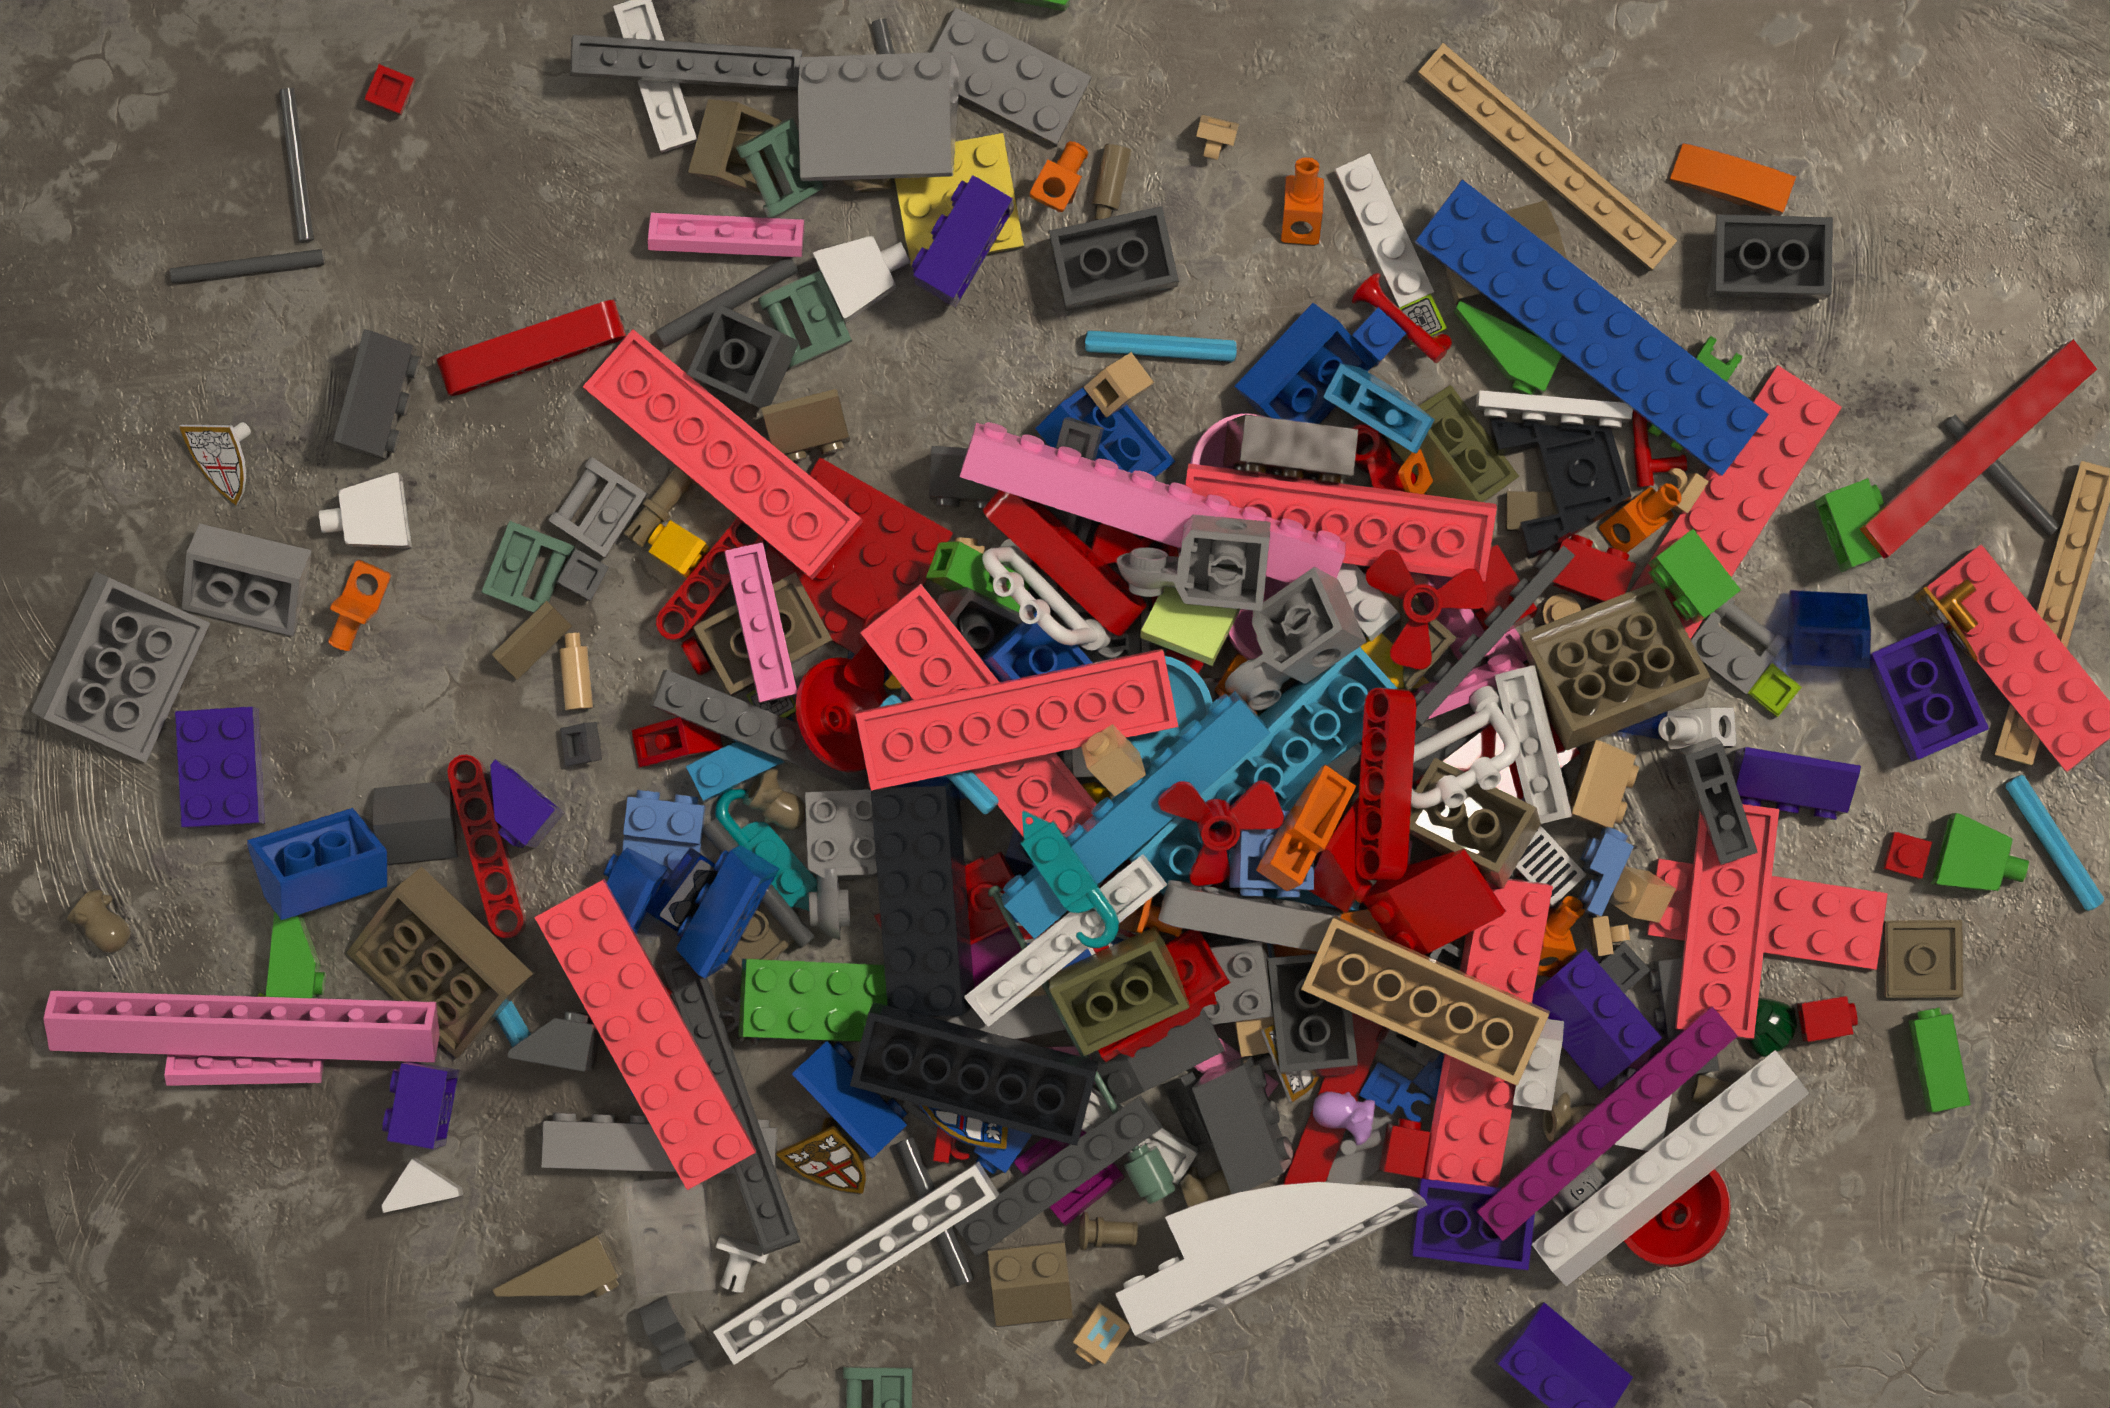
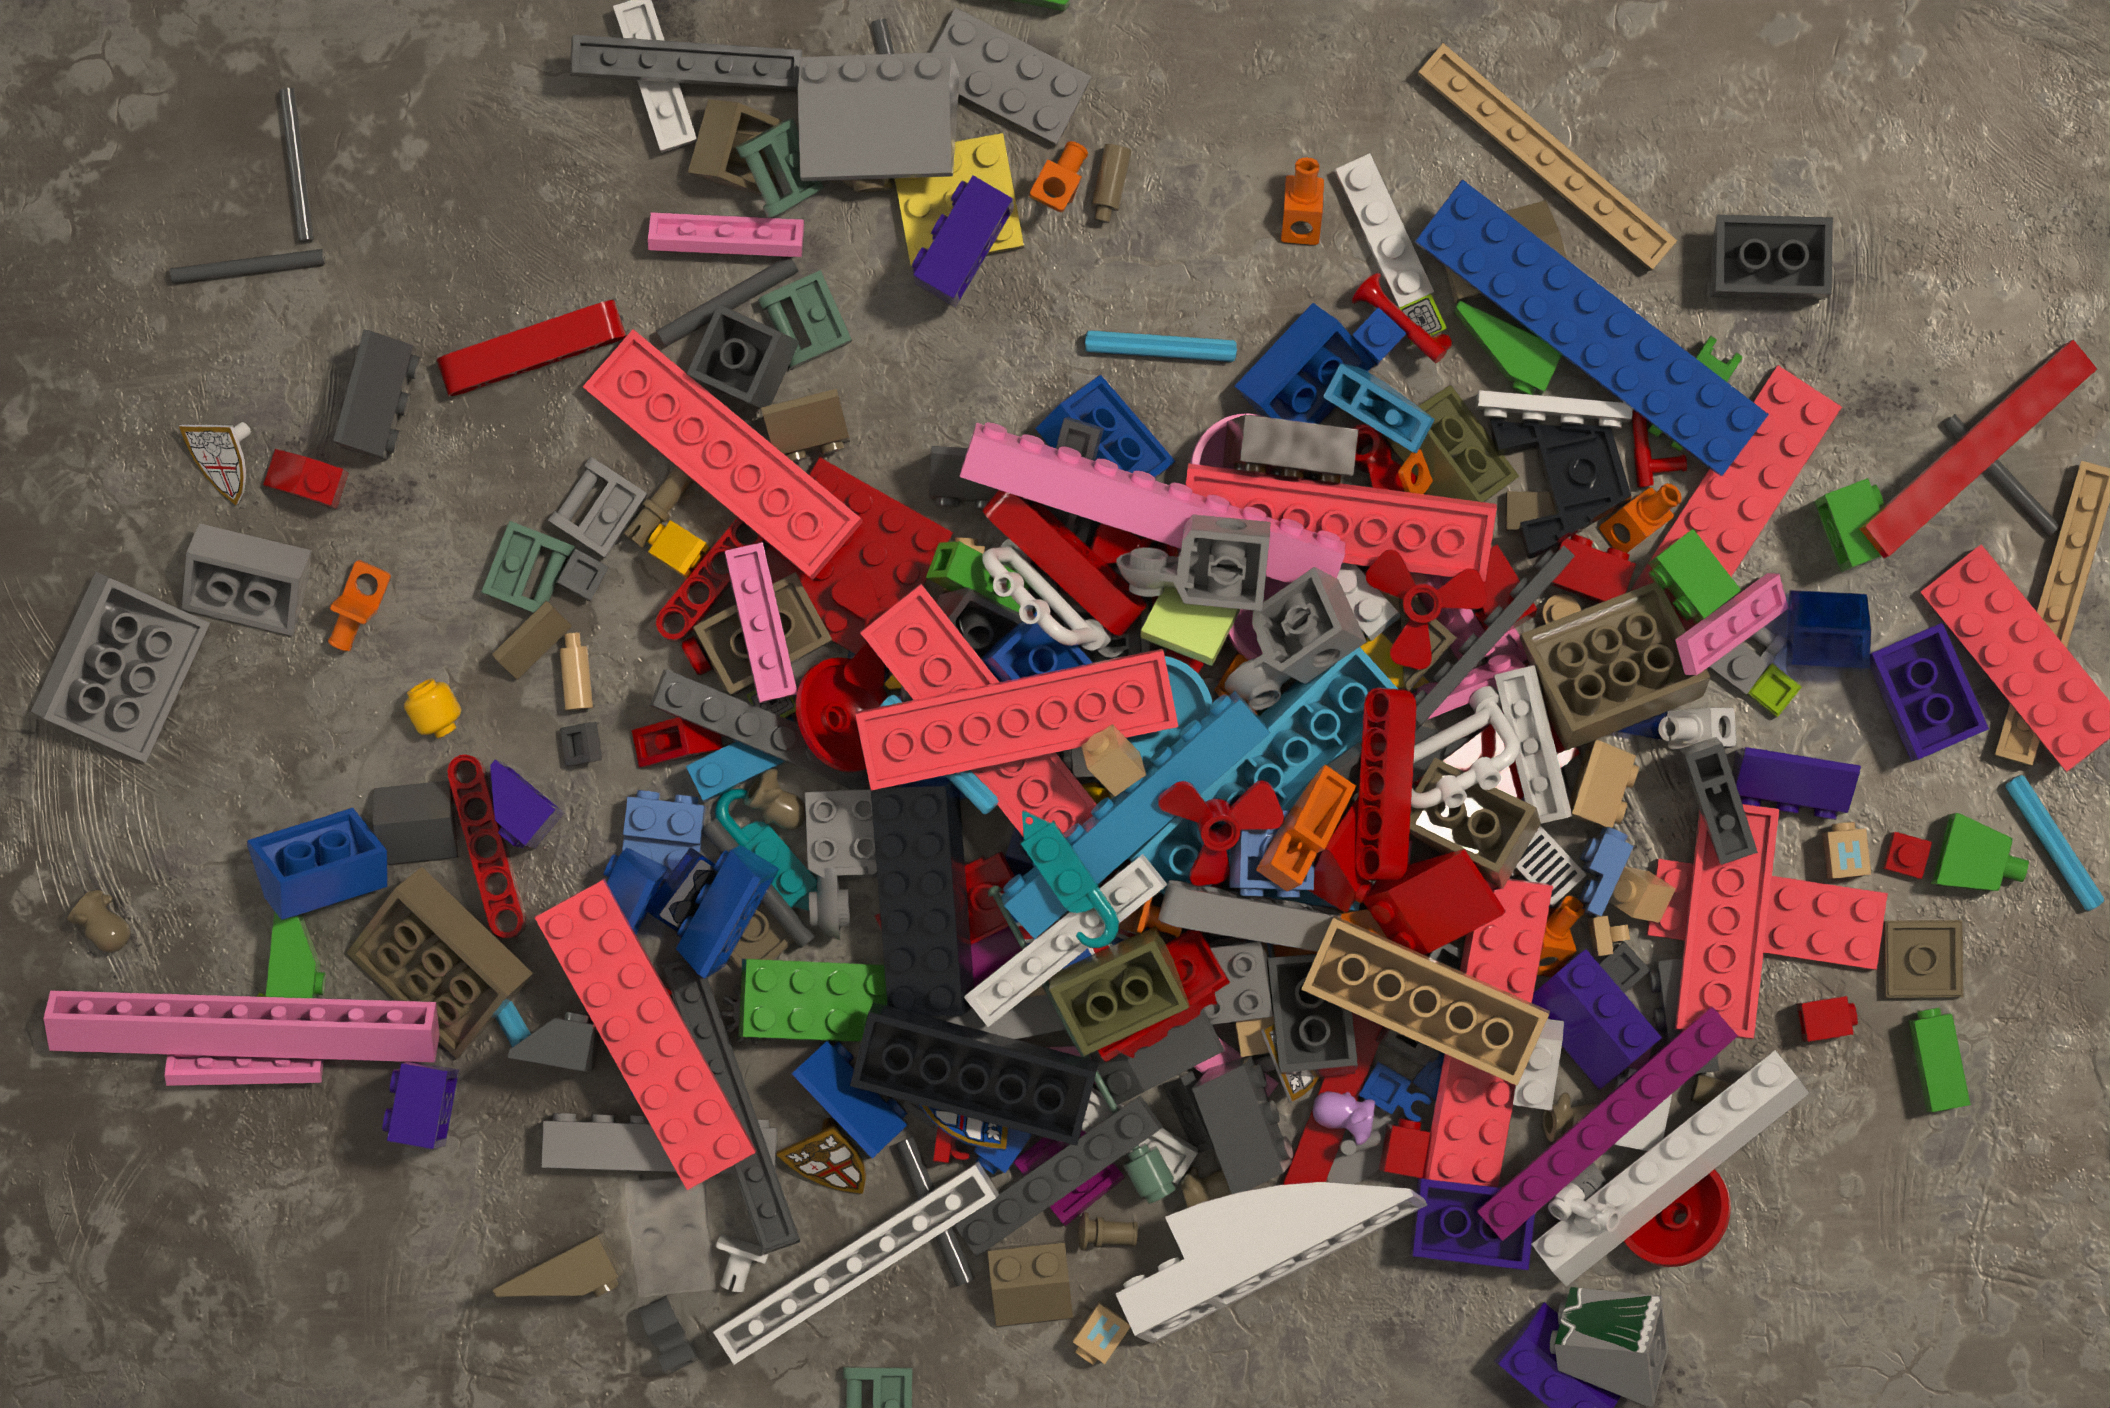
dark purple brick [175,706,265,829] -> none
white torso [319,472,412,549] -> none
red plate [364,64,416,116] -> none
white slope [382,1158,463,1213] -> none
white torso [813,236,910,323] -> none
dark grey brick [1049,206,1179,311] -> none
tan brick [1084,352,1154,418] -> none
tan tile [1196,115,1239,160] -> none
tan tile [1658,468,1709,514] -> none
orange slope [1669,143,1796,216] -> none
dark green piece [1746,998,1797,1057] -> none
pearl gold shield [1914,579,1979,662] -> none
none -> red slope [263,449,349,509]
none -> yellow head [404,678,462,738]
none -> white bar [1548,1183,1621,1232]
none -> light grey slope [1550,1287,1668,1407]
none -> bright pink plate [1675,573,1789,676]
none -> tan brick [1822,822,1871,879]

